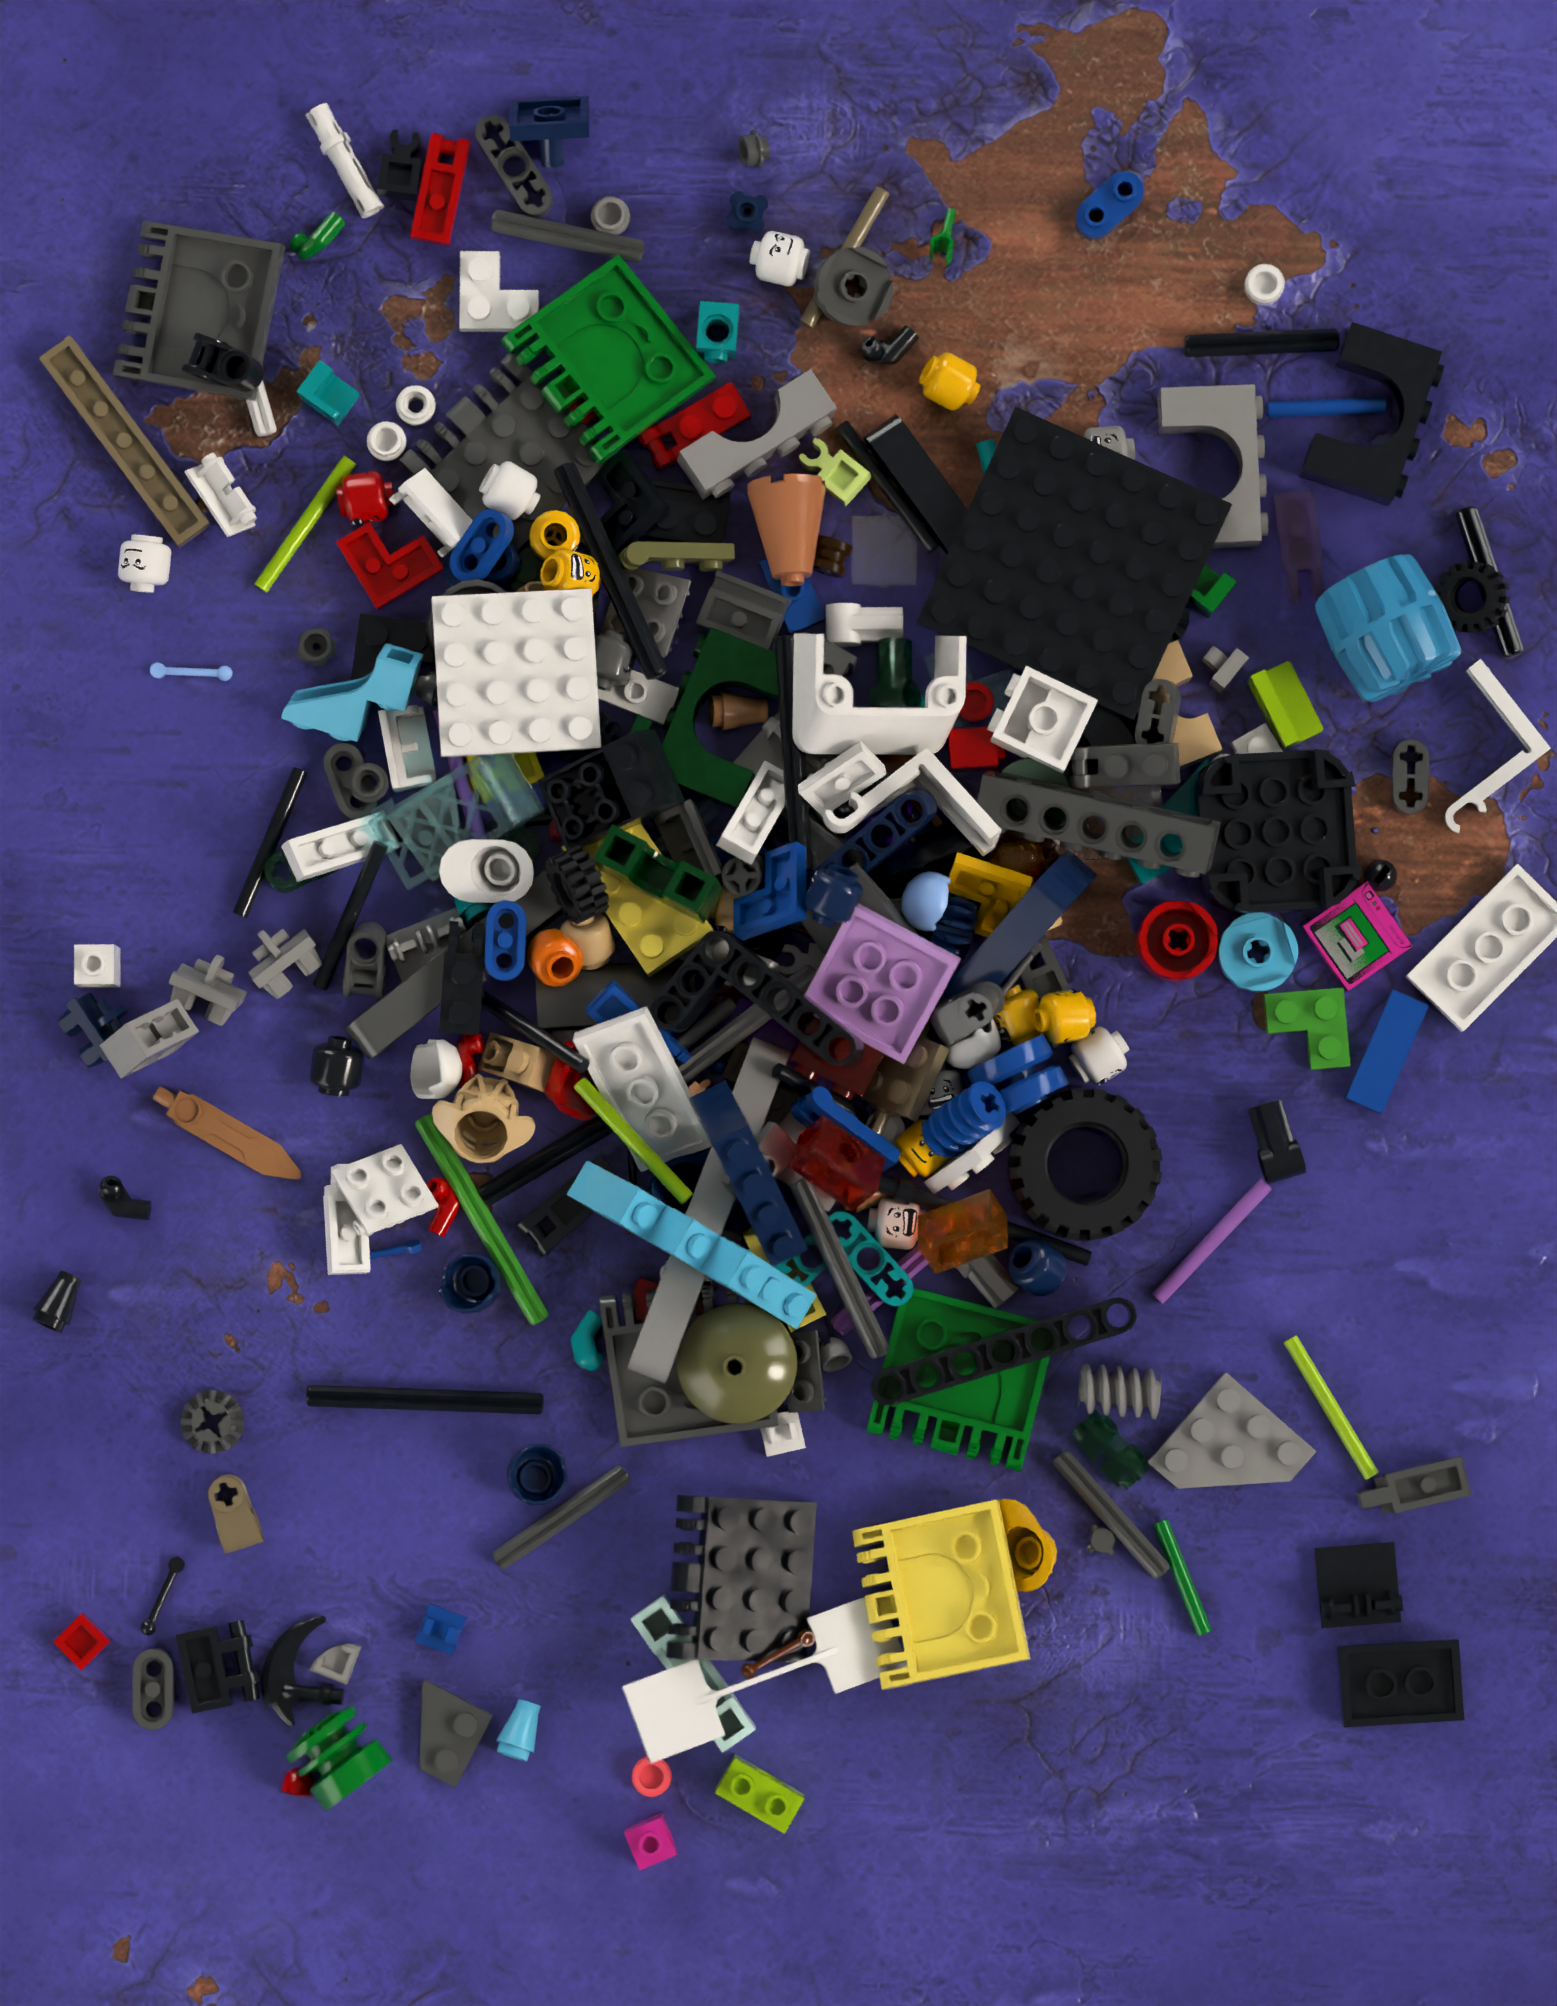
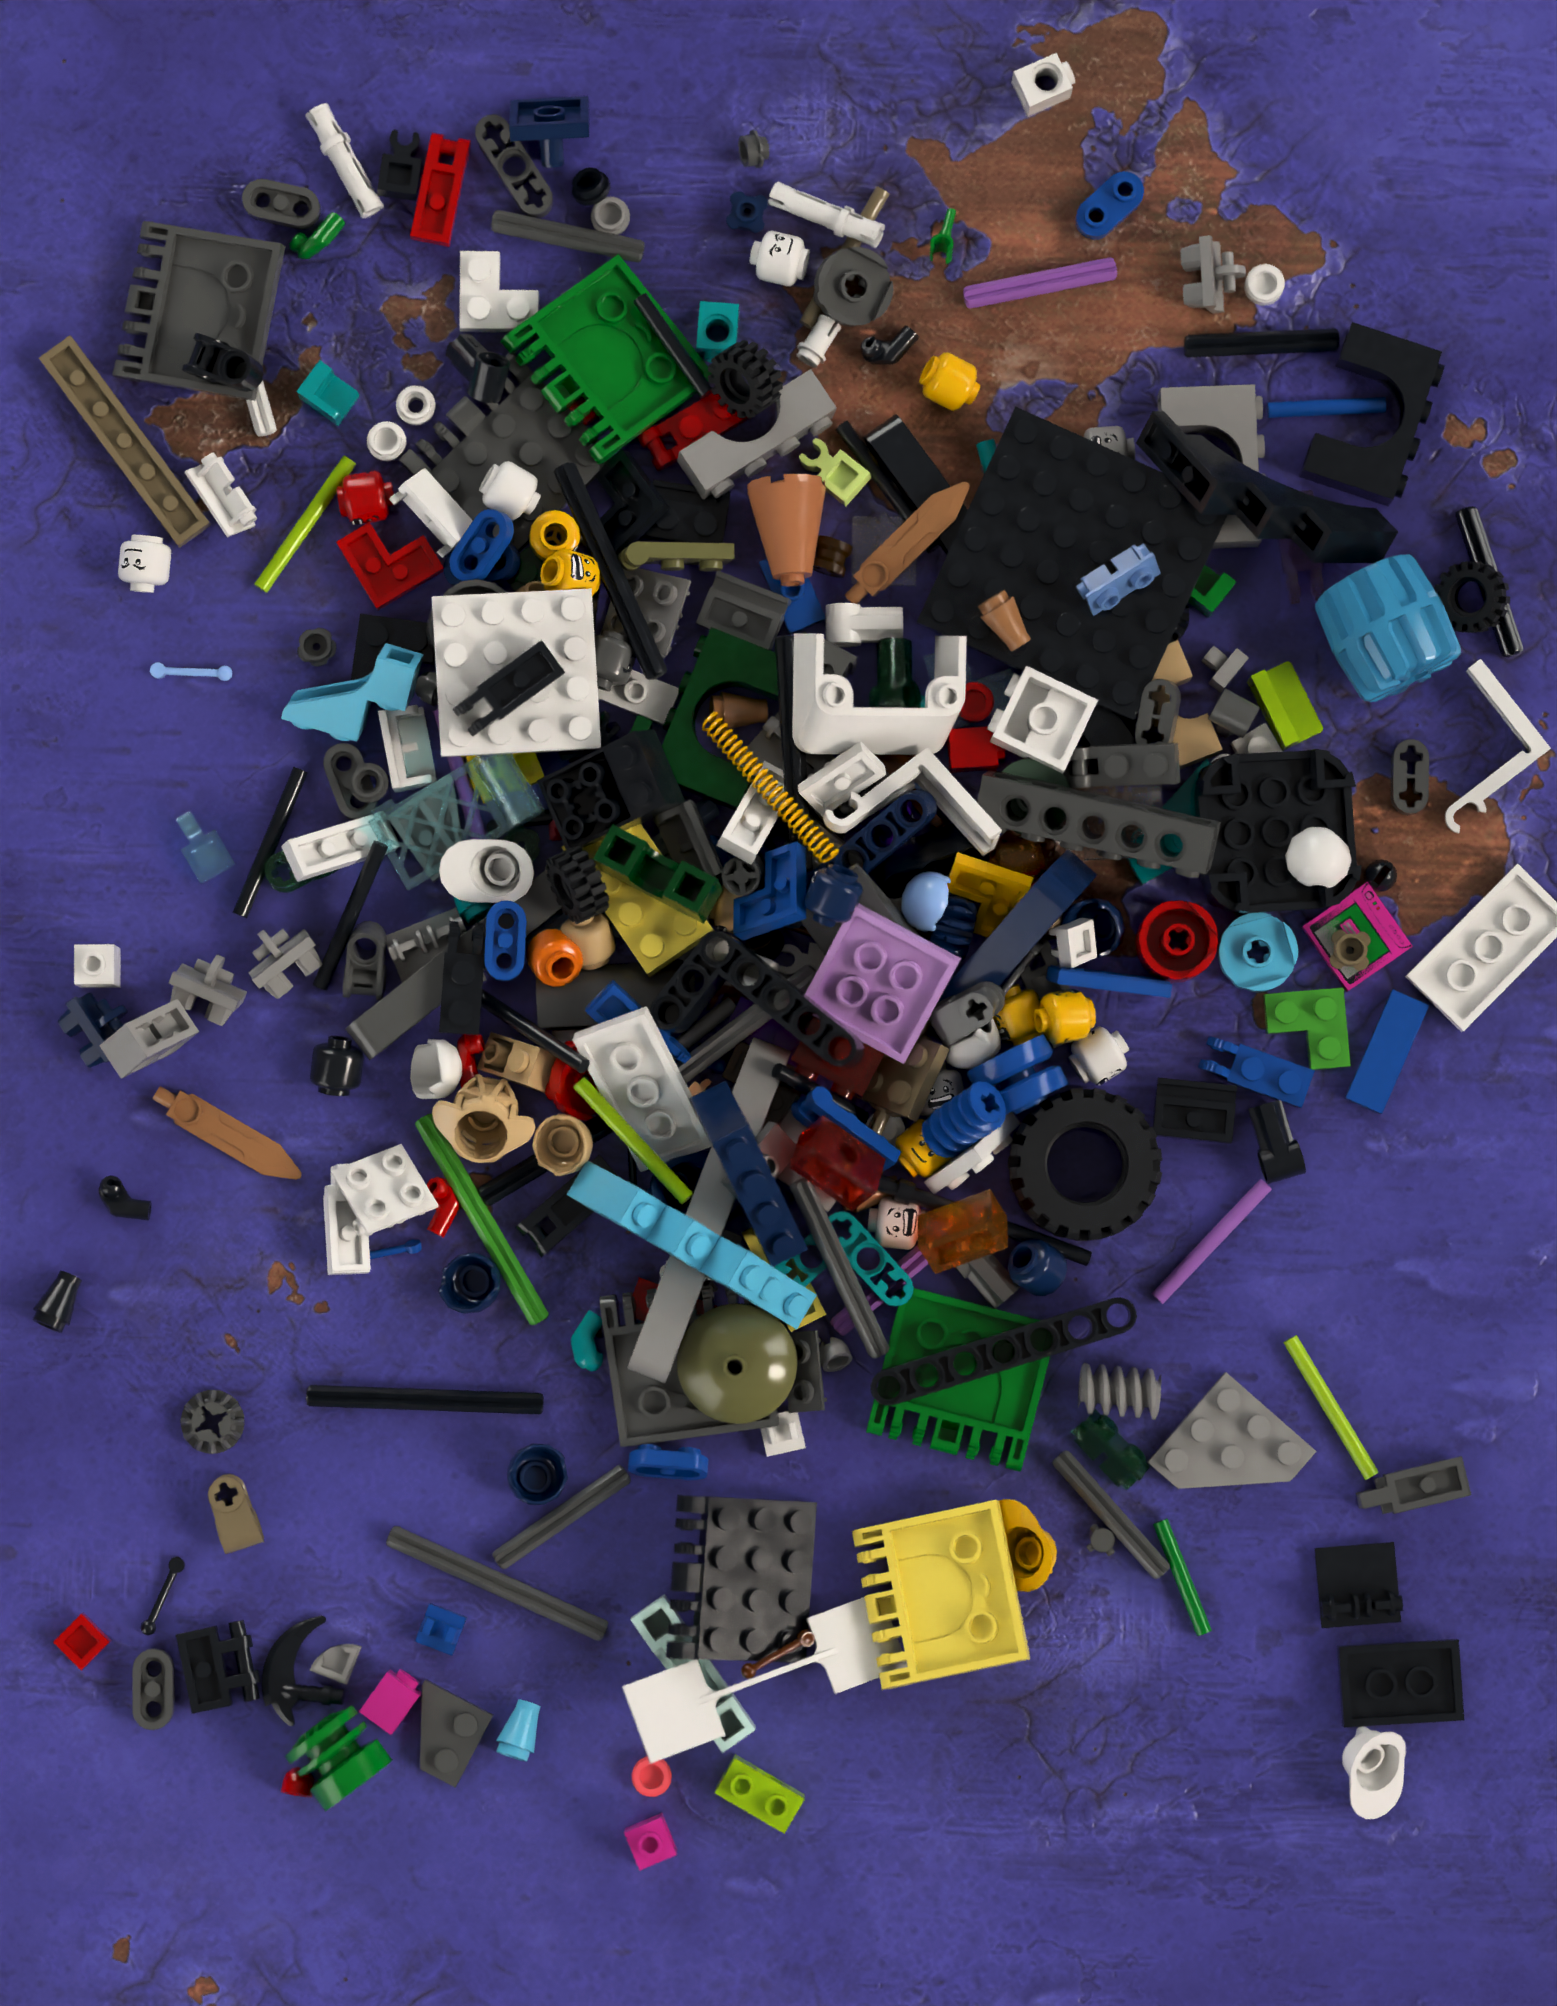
none -> clear light blue plate [176,811,236,884]
none -> dark grey plate [242,179,321,230]
none -> dark pink brick [359,1669,422,1735]
none -> dark grey axle [386,1526,608,1641]
none -> black piece [446,334,511,403]
none -> black hinge [452,640,565,737]
none -> tan hair [532,1113,593,1176]
none -> black plate [572,168,611,205]
none -> blue plate [628,1444,709,1480]
none -> black bar [633,293,712,398]
none -> yellow piece [702,712,839,863]
none -> black tyre [708,340,783,419]
none -> white pin [768,181,885,248]
none -> white pin [797,315,841,368]
none -> medium nougat piece [844,482,970,604]
none -> medium lavender axle [963,257,1117,309]
none -> medium nougat cone [978,589,1031,652]
none -> white brick [1012,53,1075,117]
none -> blue tile [1046,965,1172,998]
none -> white tile [1049,918,1097,968]
none -> dark blue hair [1060,898,1125,958]
none -> medium blue hinge [1076,543,1161,616]
none -> black arch [1136,411,1398,563]
none -> black plate [1153,1077,1237,1144]
none -> light grey hips [1180,235,1246,314]
none -> blue hinge [1198,1036,1315,1108]
none -> dark grey piece [1208,688,1260,739]
none -> white hair [1285,827,1352,888]
none -> dark tan plate [1329,930,1371,971]
none -> white piece [1342,1726,1406,1819]

